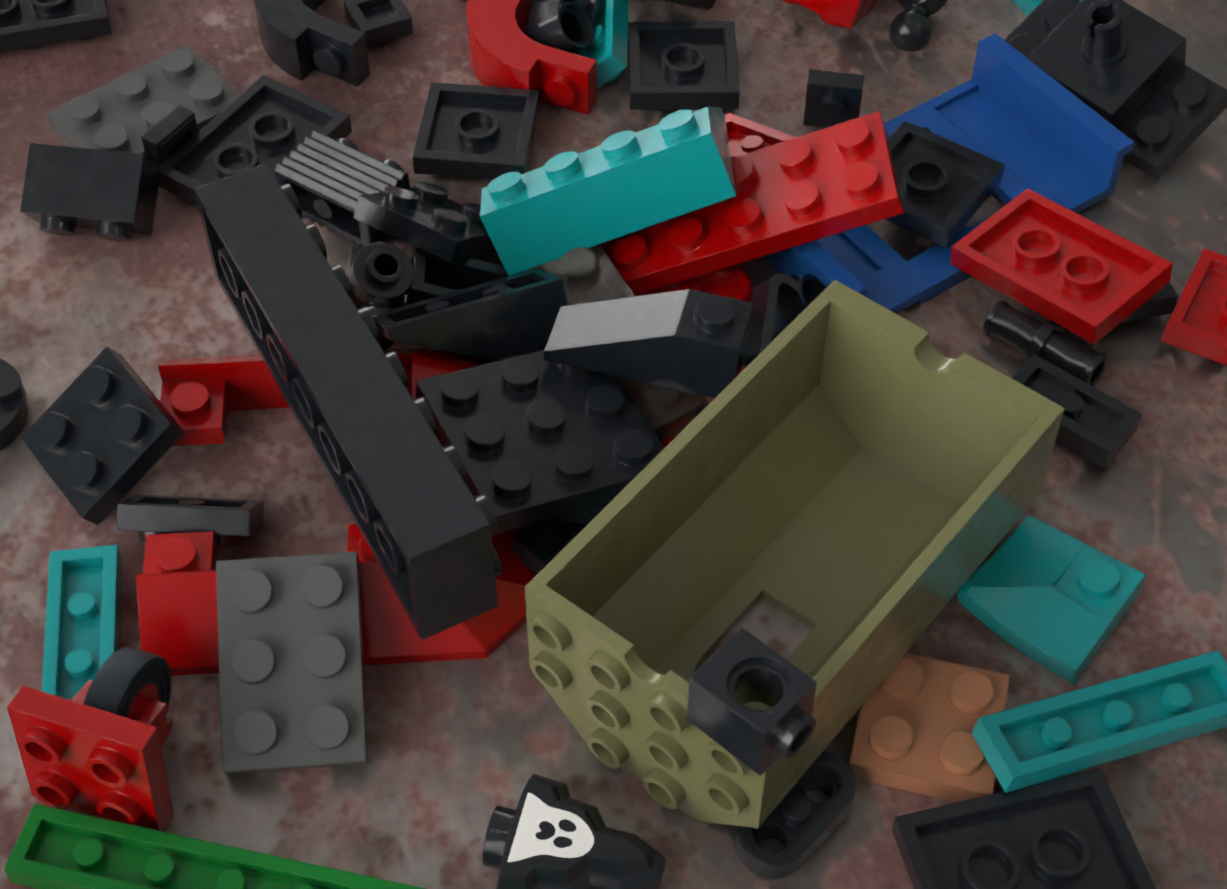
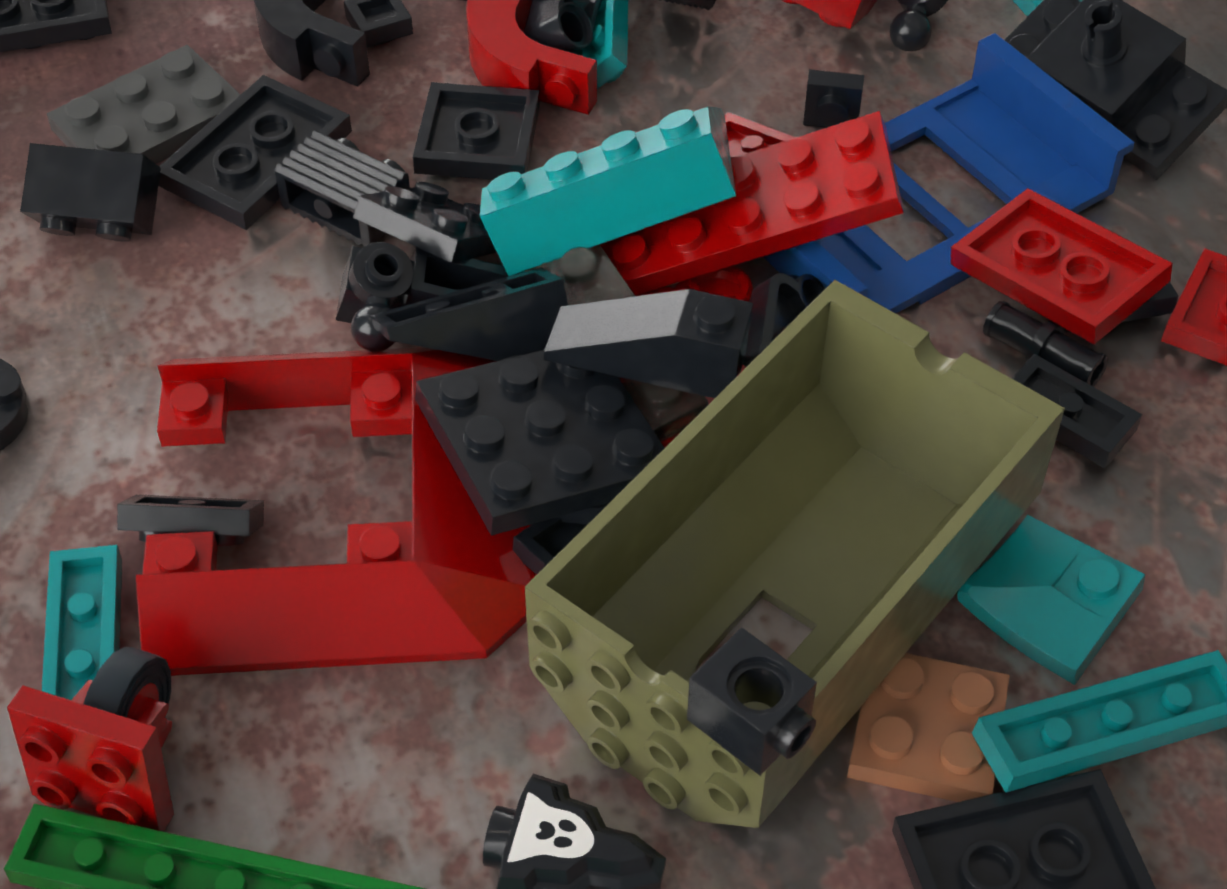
black plate [21,347,185,525] -> none
black tile [141,105,199,166] -> none
black brick [195,163,503,640] -> none
dark grey plate [216,551,368,775] -> none
black plate [628,21,740,110] -> none
black plate [736,751,856,879] -> none
black plate [884,121,1005,248] -> none

